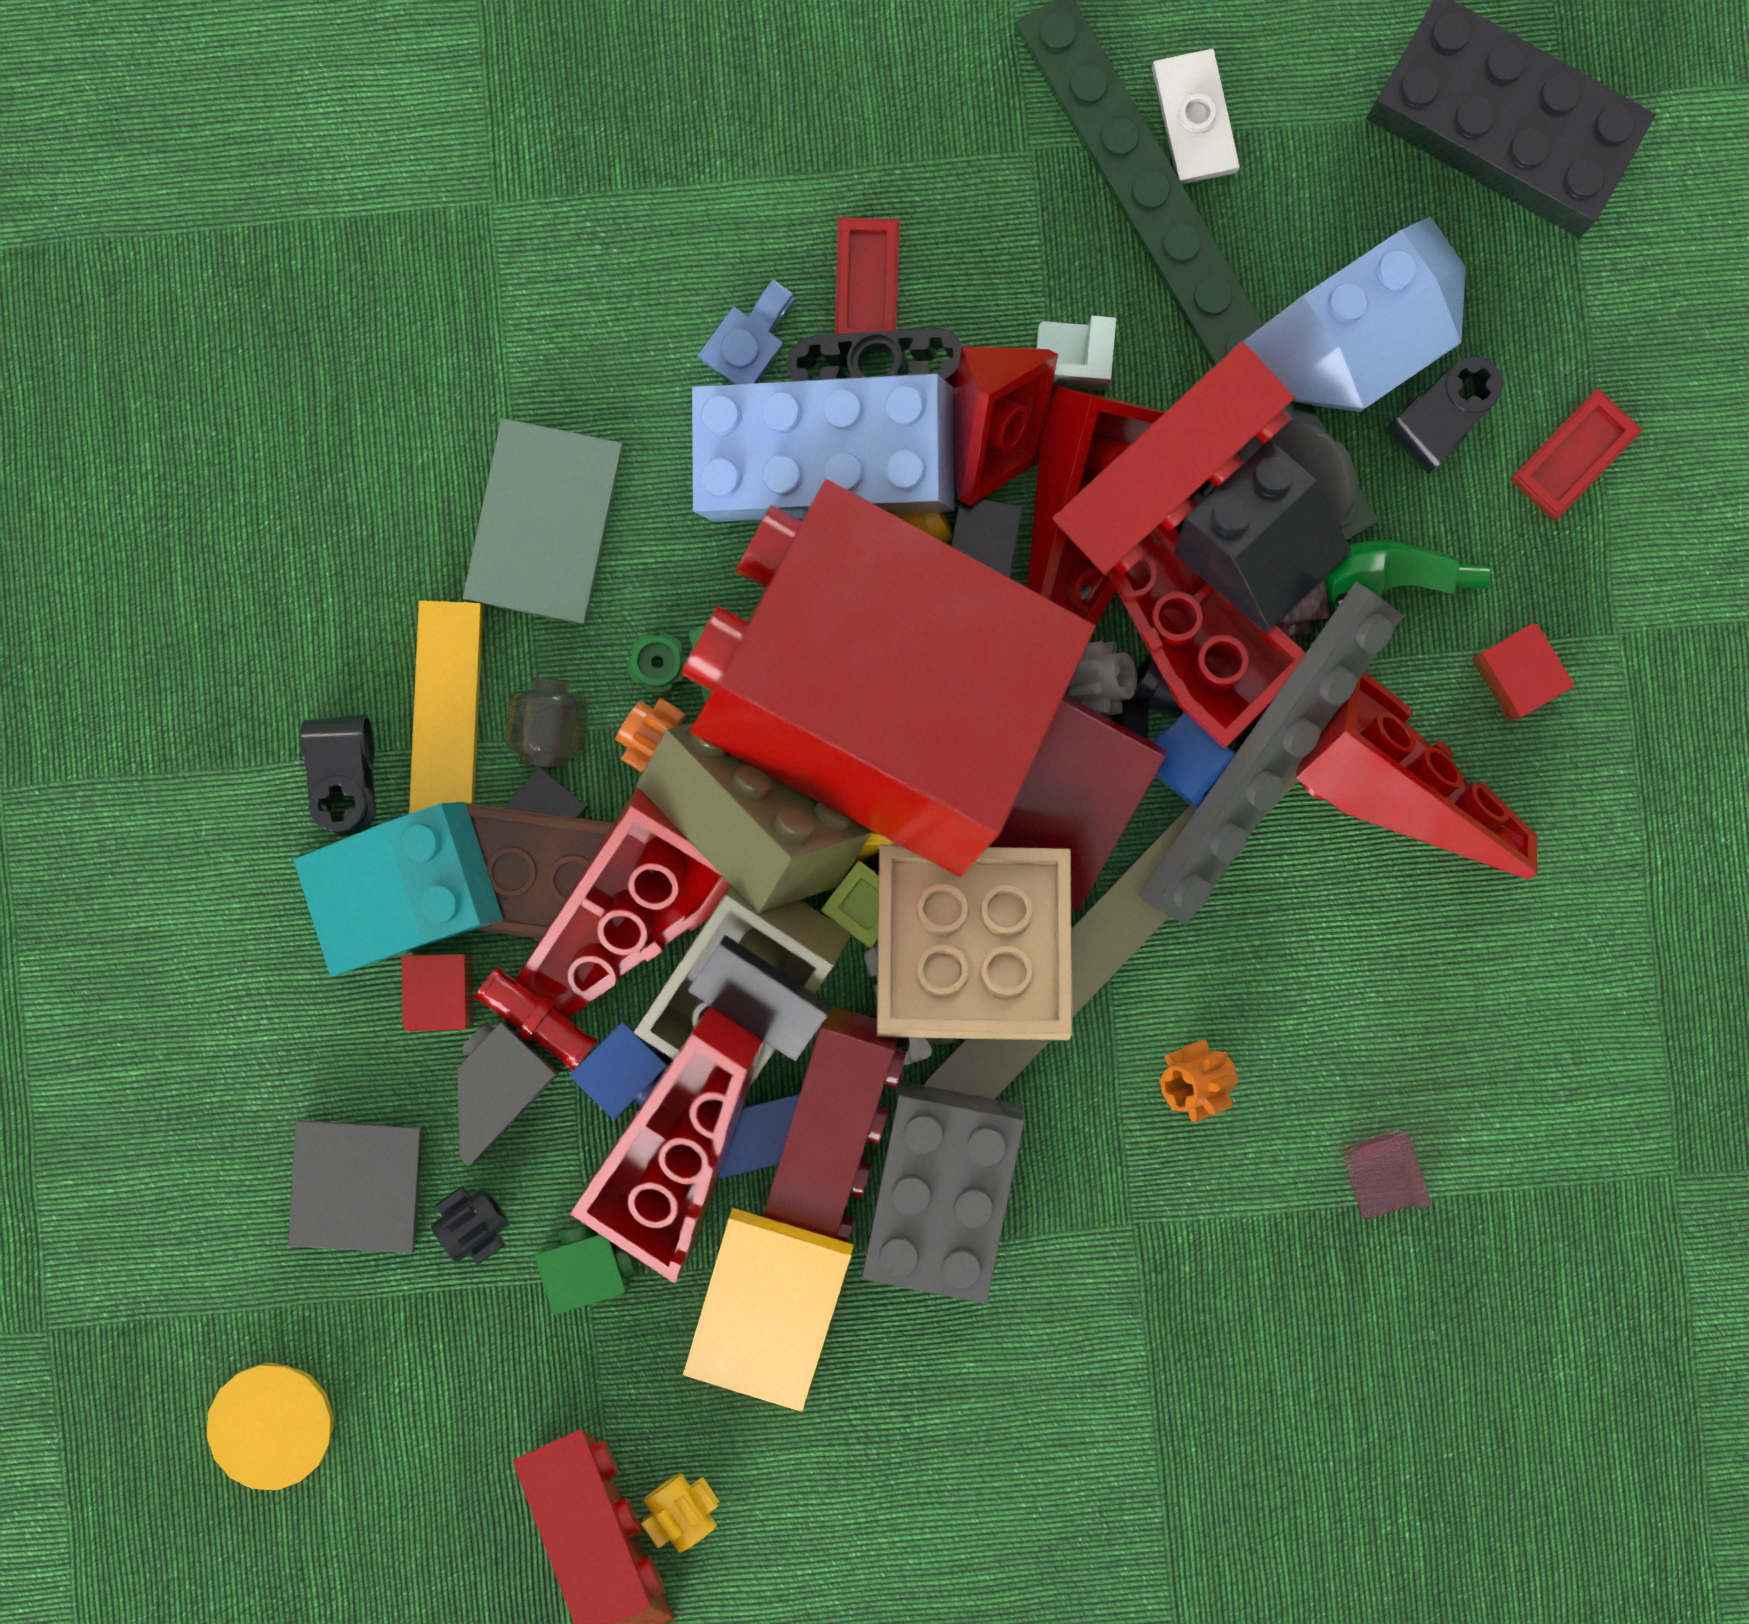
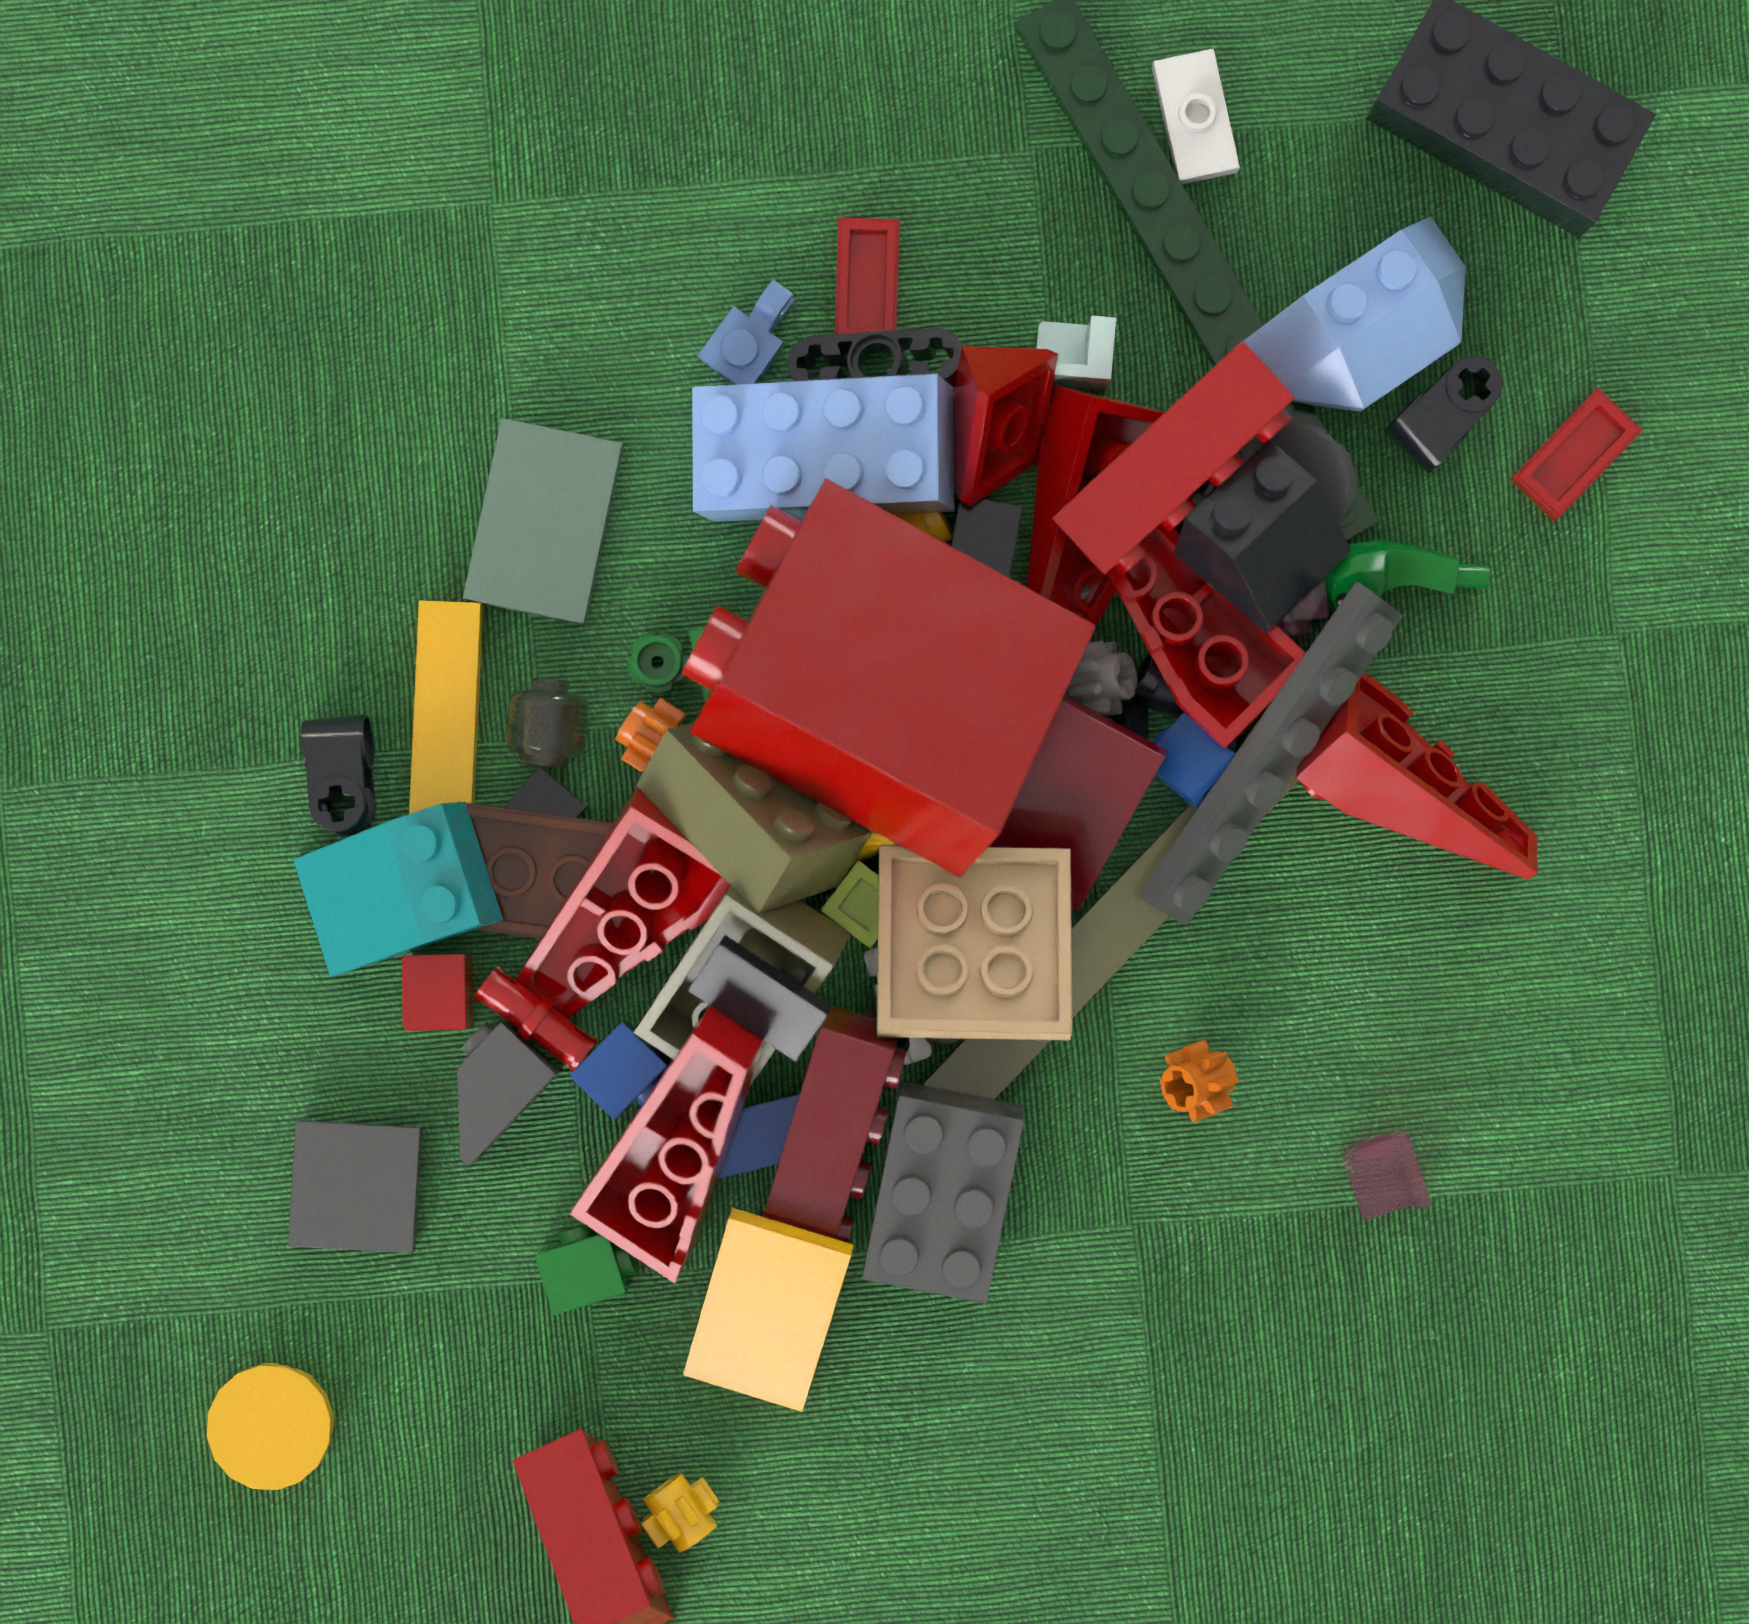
black gear [431,1186,510,1265] -> none
red panel [1472,623,1575,722] -> none

